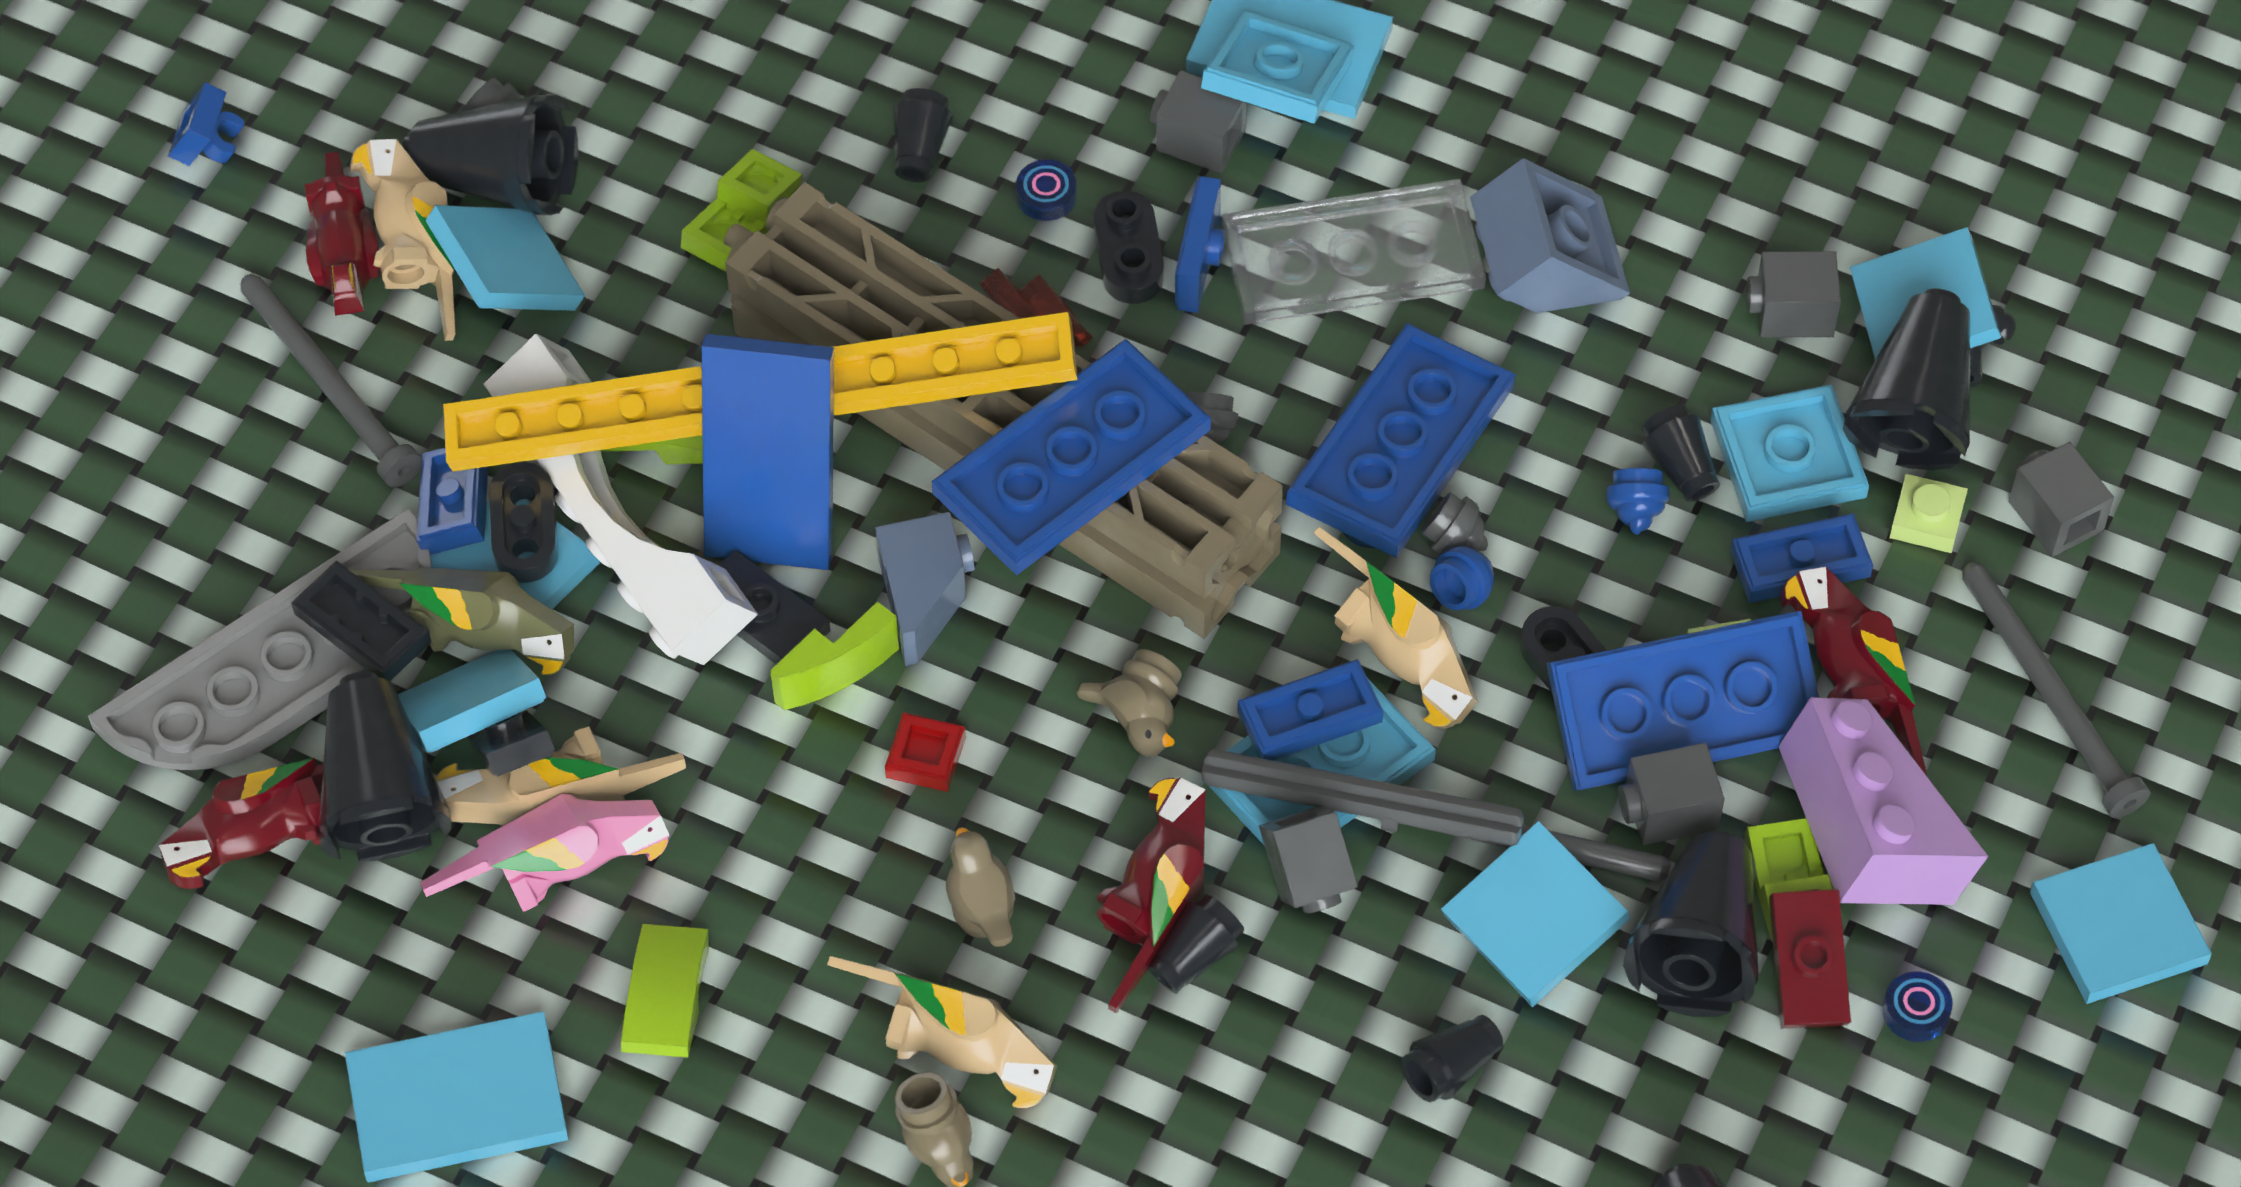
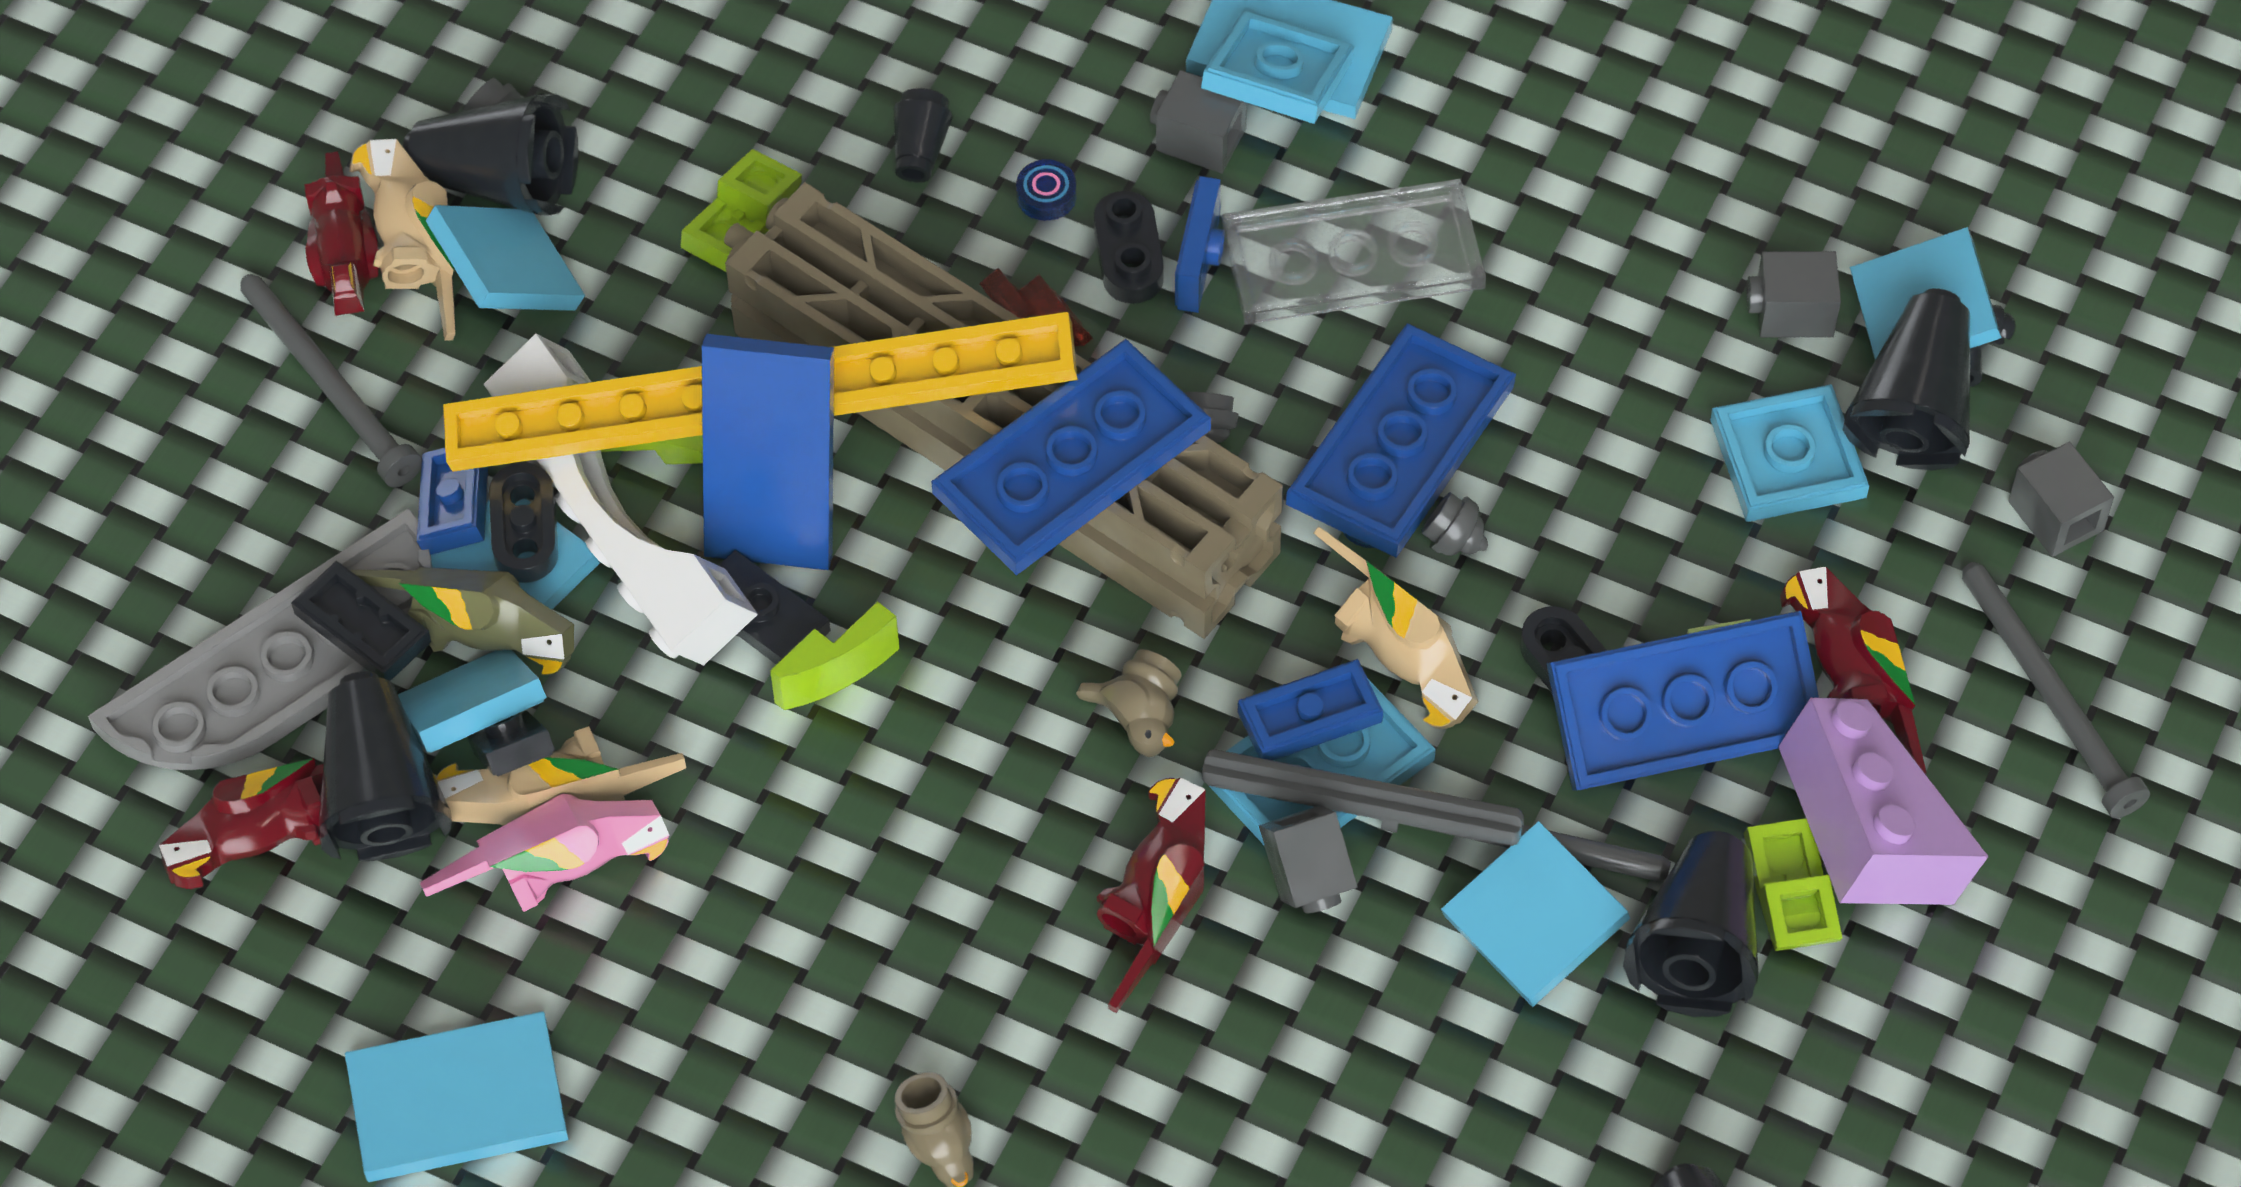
blue tile [168,82,245,166] -> none
lime slope [621,924,709,1058] -> none
tan animal [827,956,1057,1108] -> none
sand blue slope [875,512,975,666] -> none
red tile [885,712,966,792] -> none
dark tan animal [946,828,1015,947] -> none
black cone [1148,894,1244,994] -> none
black cone [1401,1015,1503,1102] -> none
blue plate [1430,546,1494,610] -> none
sand blue slope [1470,158,1630,313] -> none
blue plate [1606,468,1669,535] -> none
dark grey brick [1618,743,1725,845] -> none
black cone [1642,405,1720,502] -> none
blue plate [1730,513,1873,603] -> none
dark red plate [1769,889,1851,1029] -> none
clear blue tile [1883,971,1953,1042] -> none
yellowish green plate [1890,474,1968,553] -> none
medium azure tile [2030,843,2212,1004] -> none

